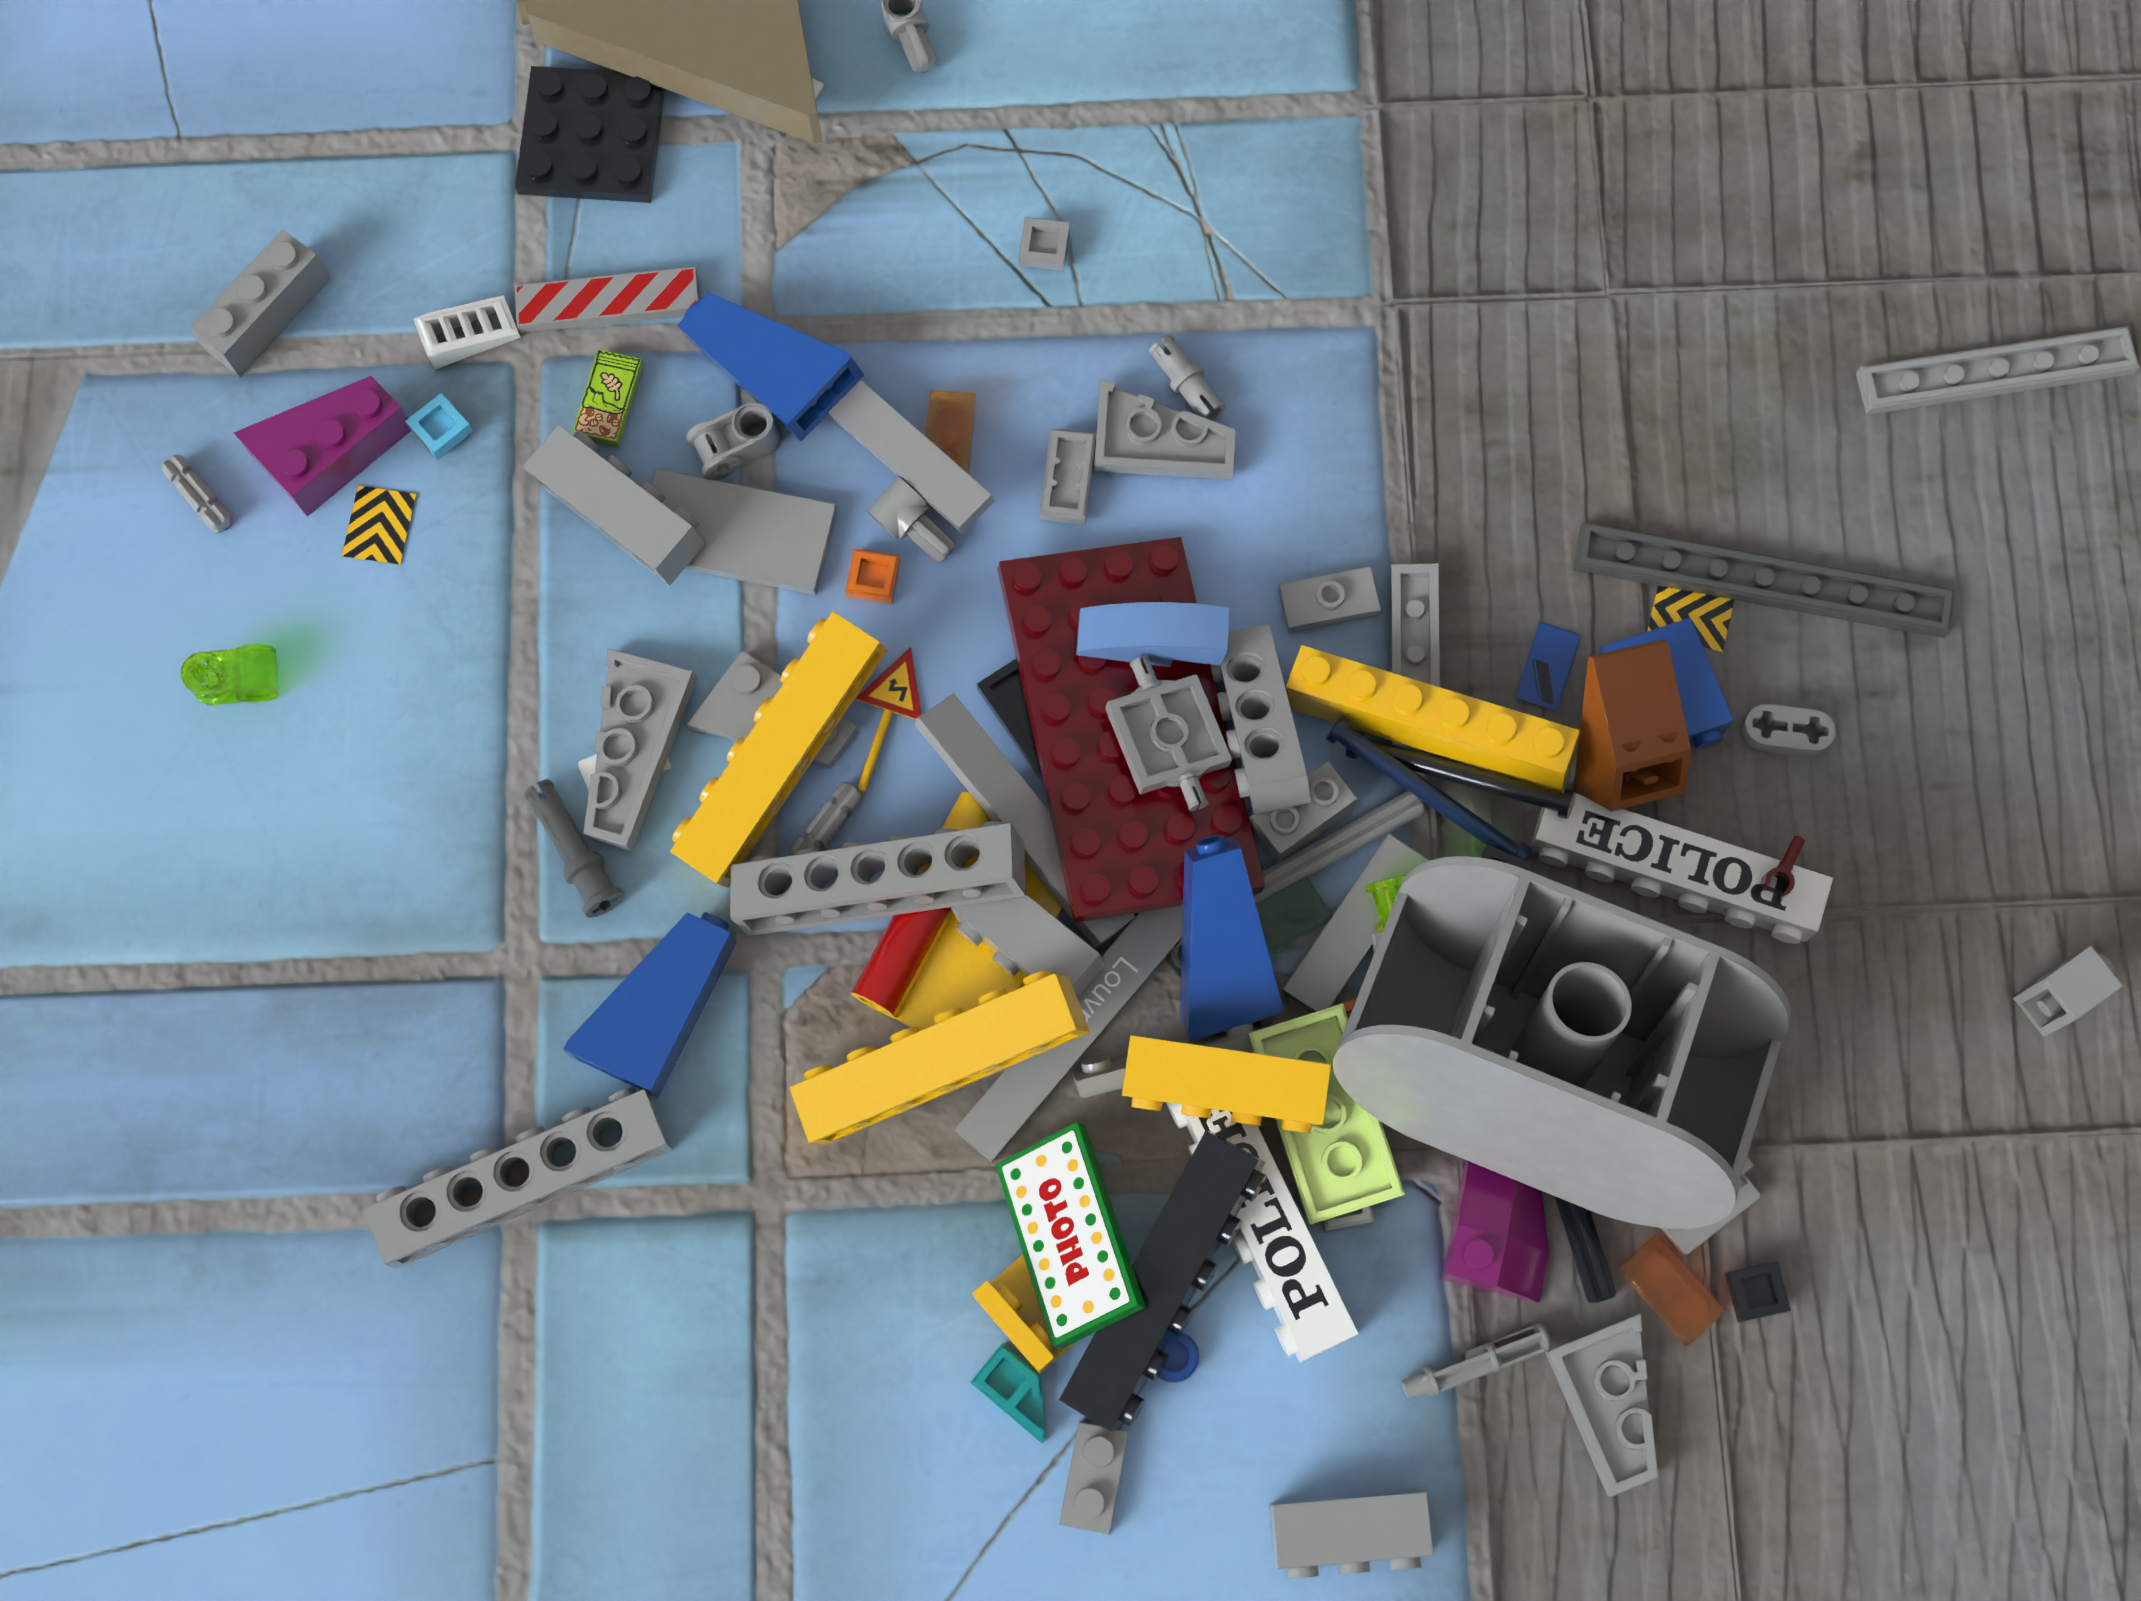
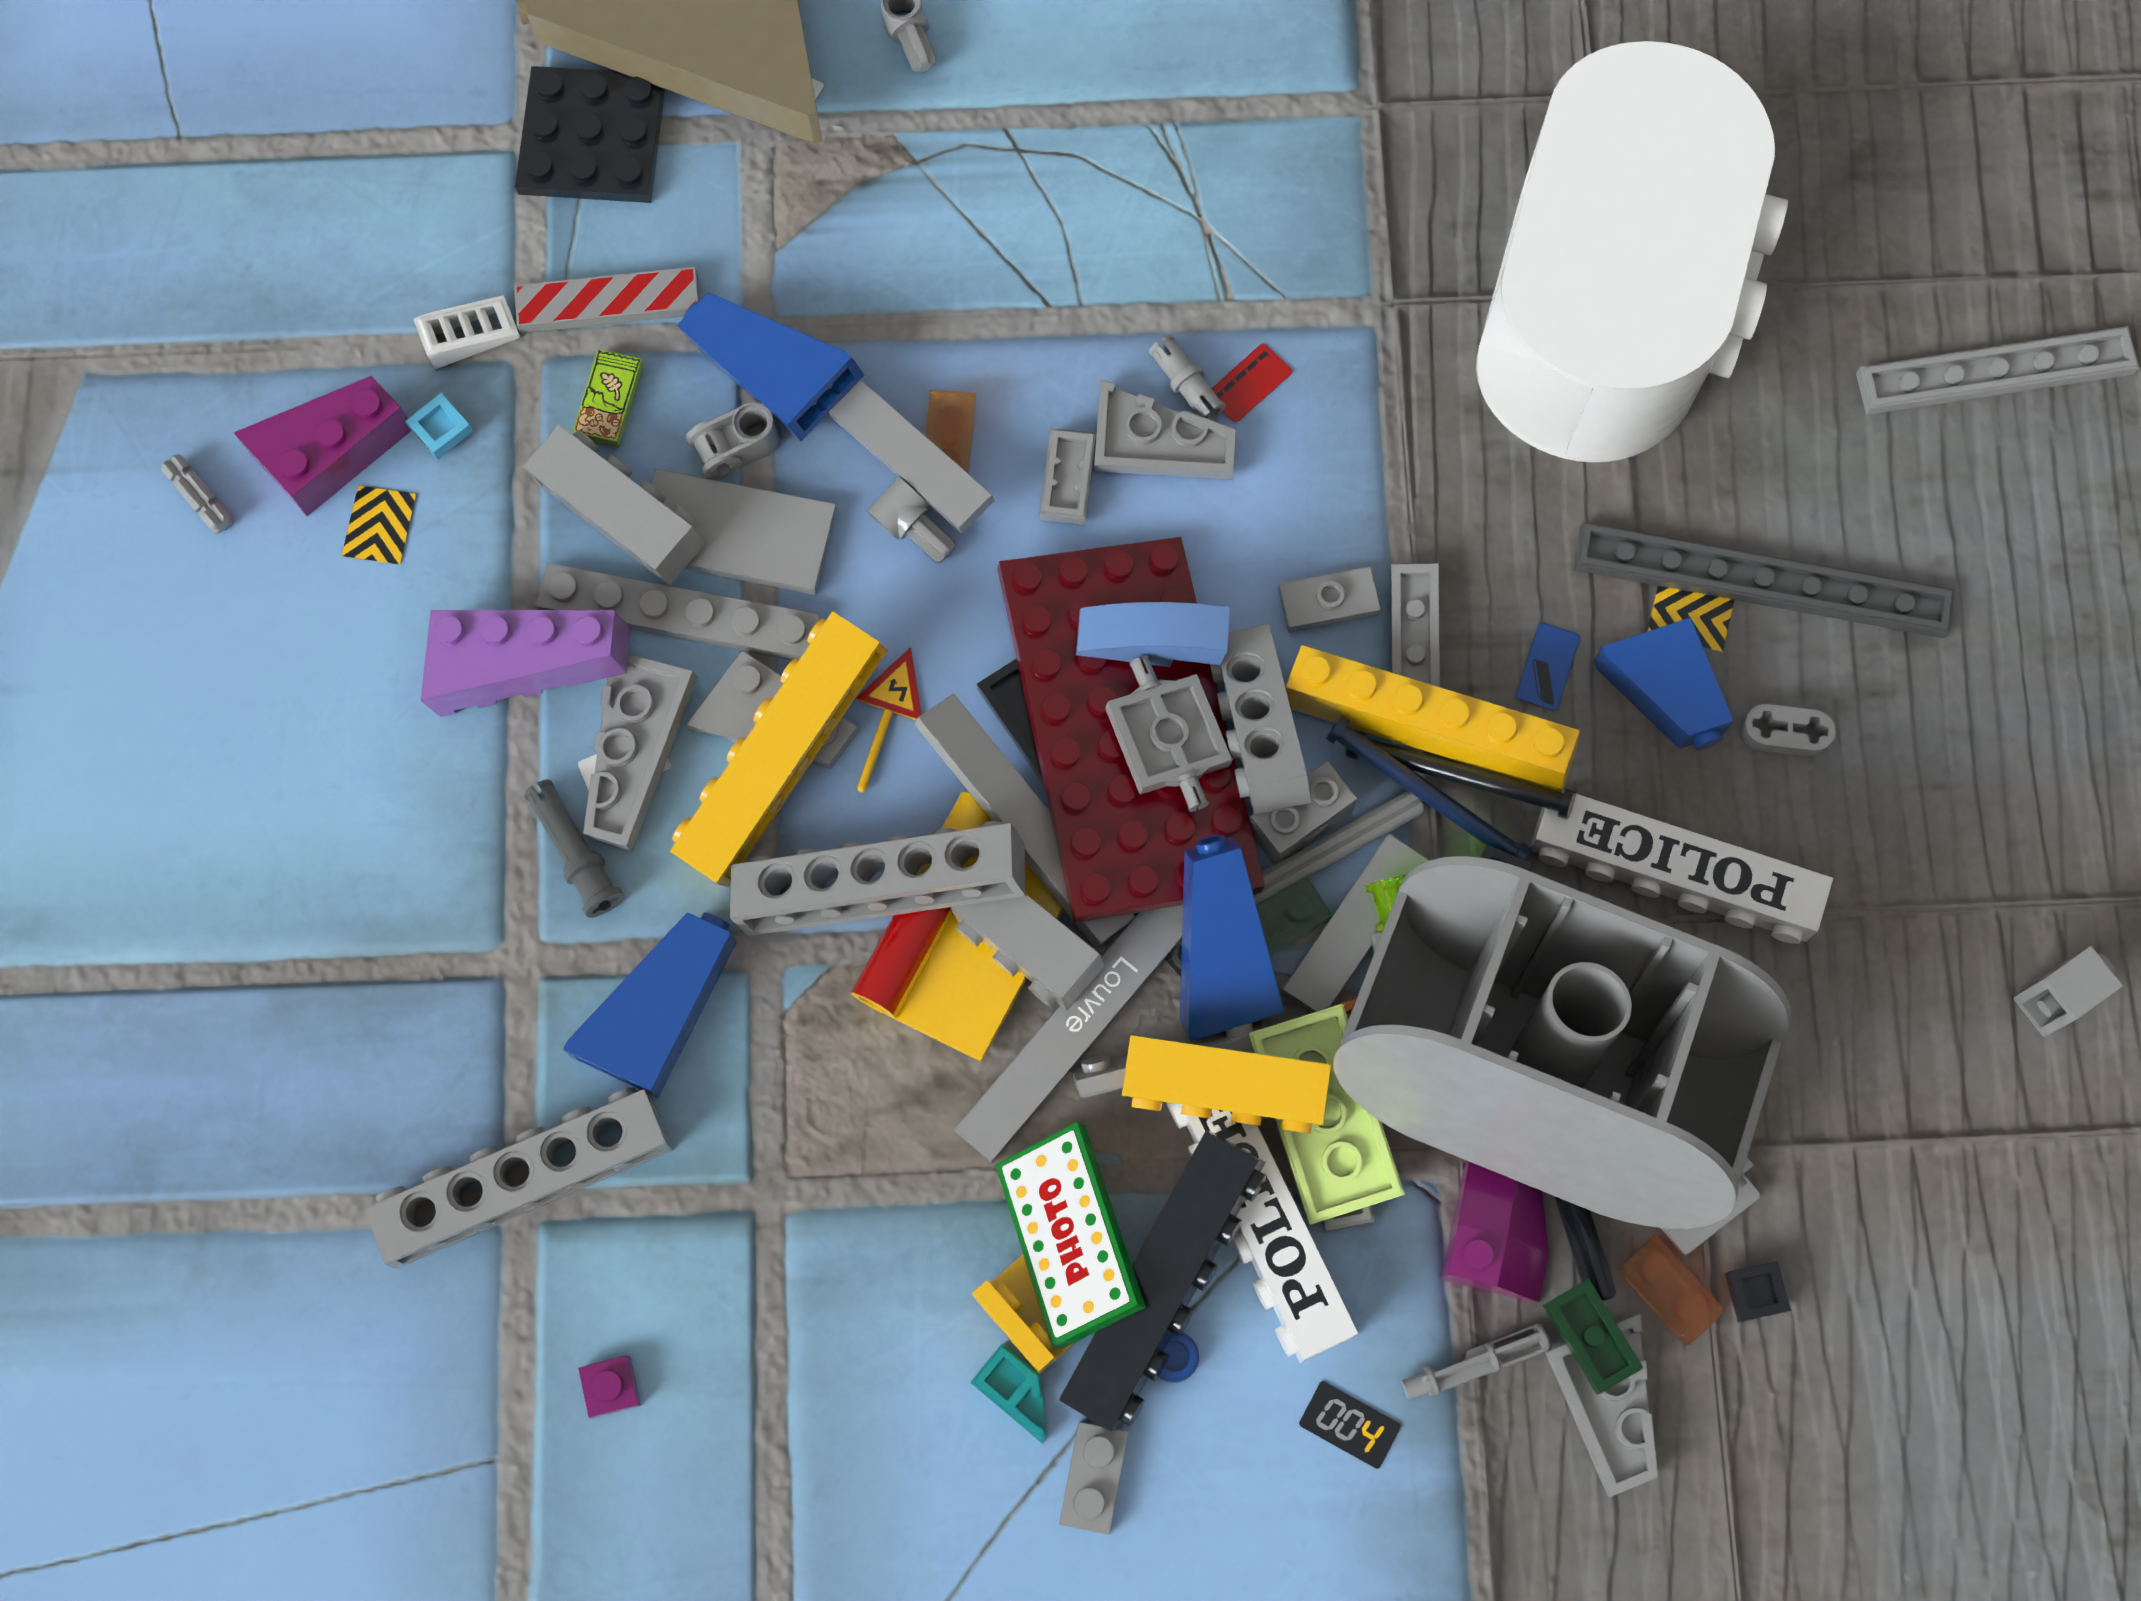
clear neon green piece [180,644,279,706] -> none
light grey brick [189,229,331,377] -> none
yellow brick [789,970,1090,1145] -> none
light grey axle [790,782,863,856] -> none
orange tile [845,548,901,604] -> none
light grey plate [1019,217,1070,271] -> none
light grey brick [1269,1492,1434,1579] -> none
dark orange slope [1573,639,1691,812] -> none
dark red hand [1761,836,1805,898] -> none
none -> medium lavender wedge [421,610,631,717]
none -> light grey plate [535,563,821,660]
none -> magenta plate [578,1355,641,1419]
none -> red sticker [1212,344,1292,423]
none -> black sticker [1299,1381,1400,1469]
none -> white brick [1476,41,1788,462]
none -> dark green plate [1543,1278,1643,1395]

